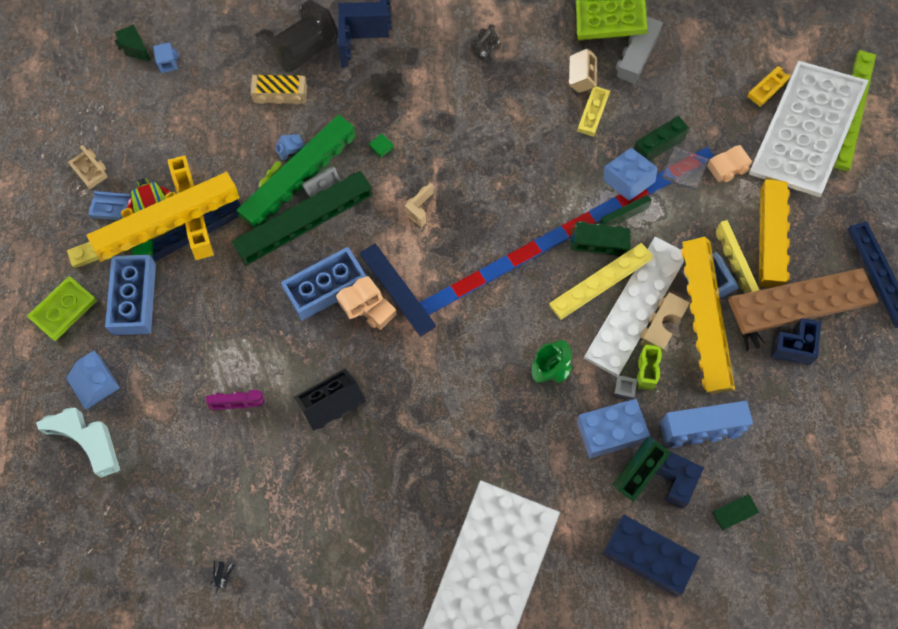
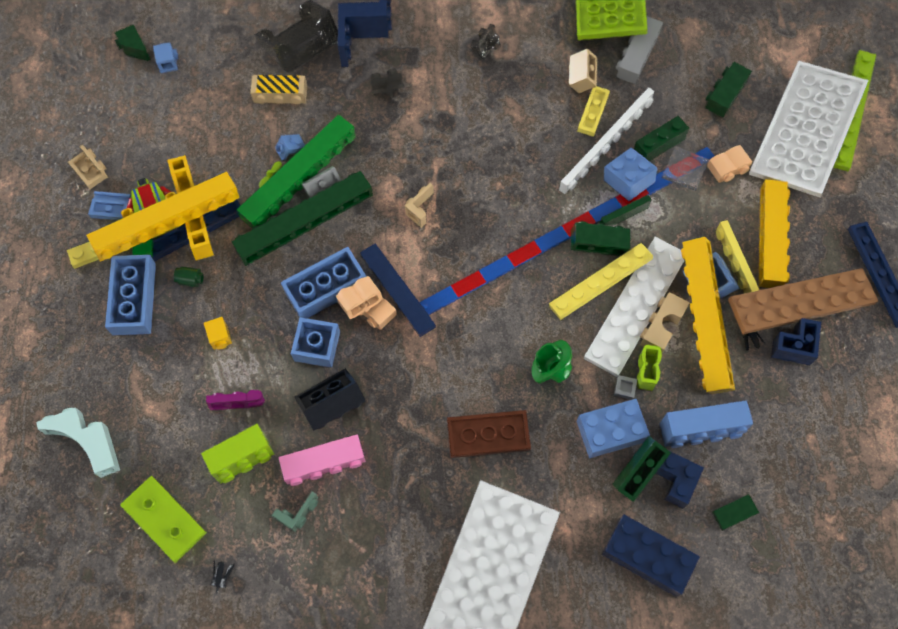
lime plate [27,276,97,341] -> none
medium blue slope [66,351,120,410] -> none
green tile [369,134,394,158] -> none
yellow plate [747,66,791,107] -> none
none -> lime plate [120,475,207,563]
none -> dark green brick [174,266,204,287]
none -> lime brick [201,424,275,484]
none -> yellow brick [204,317,232,350]
none -> sand green bracket [272,491,318,532]
none -> bright pink brick [279,434,365,486]
none -> medium blue brick [291,318,340,368]
none -> copper plate [447,410,531,458]
none -> white plate [559,87,654,194]
none -> dark green brick [705,61,752,118]

